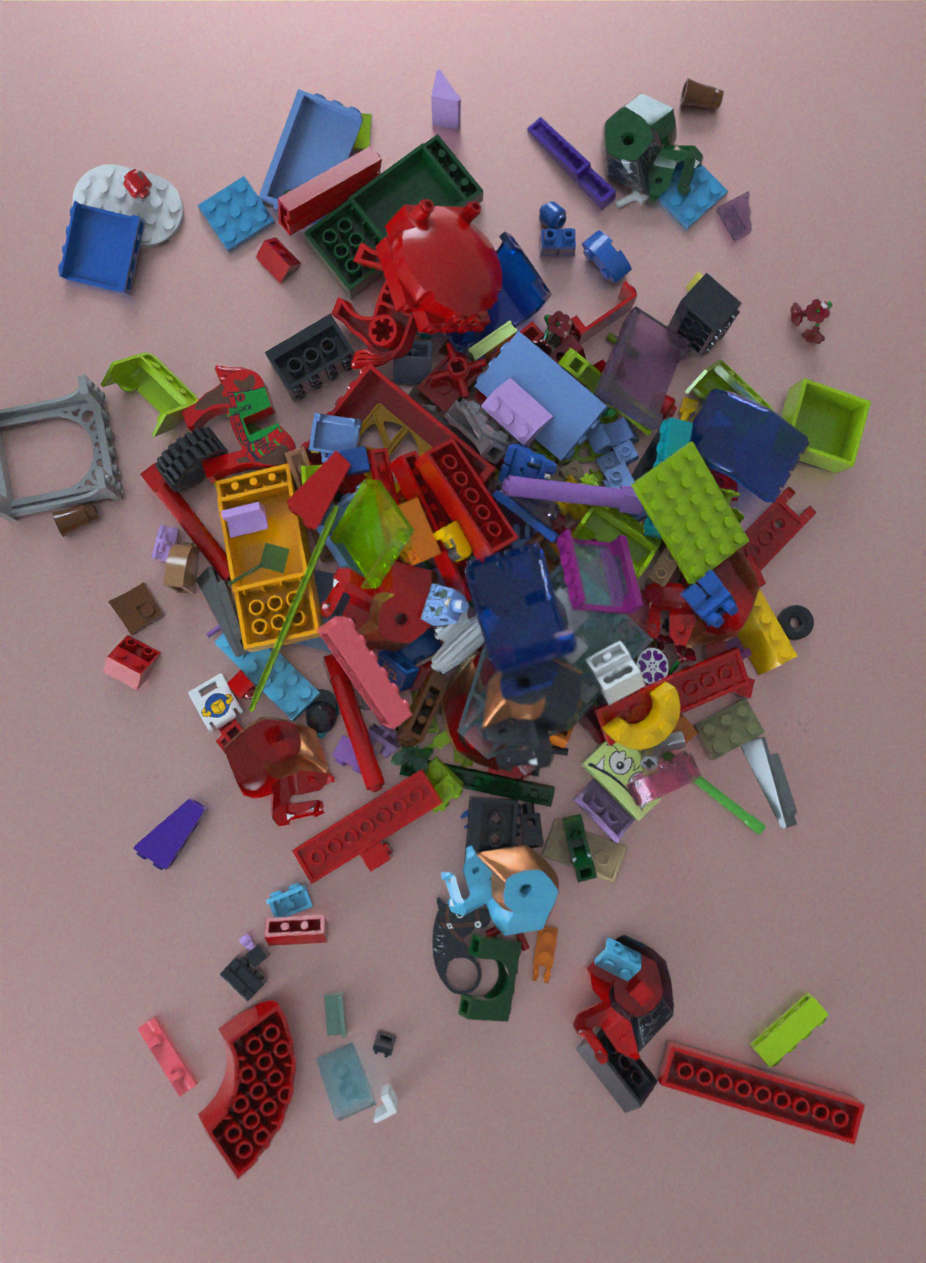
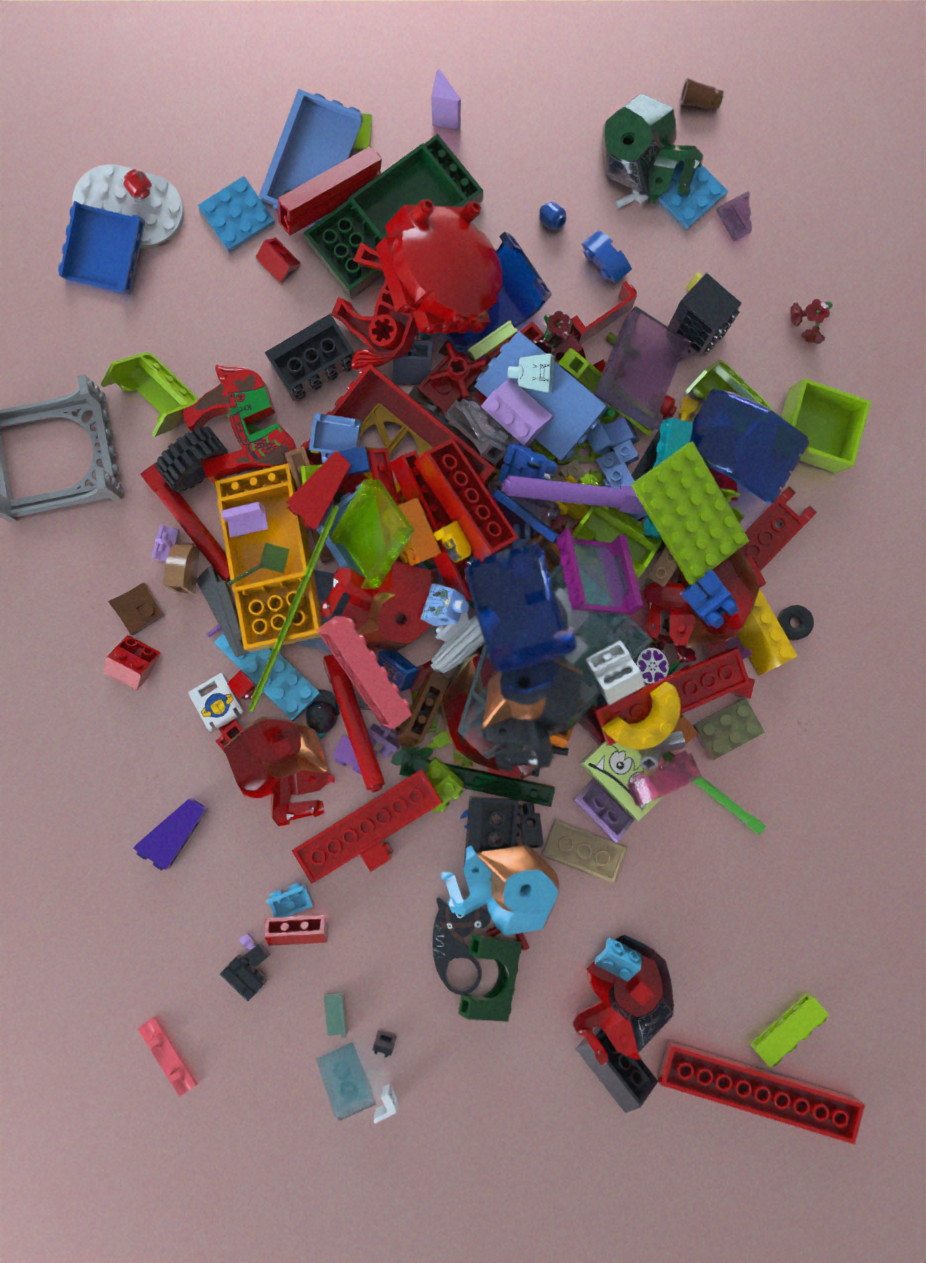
reddish brown plant [52,502,100,537] -> none
red brick [198,1000,296,1180] -> none
blue brick [397,628,442,665] -> none
dark purple slope [527,117,616,211] -> none
orange hinge [532,926,558,983] -> none
blue hips [539,228,576,257] -> none
dark green arch [562,814,597,883] -> none
dark grey wedge [740,737,797,829] -> none
none -> light aqua torso [508,354,554,393]

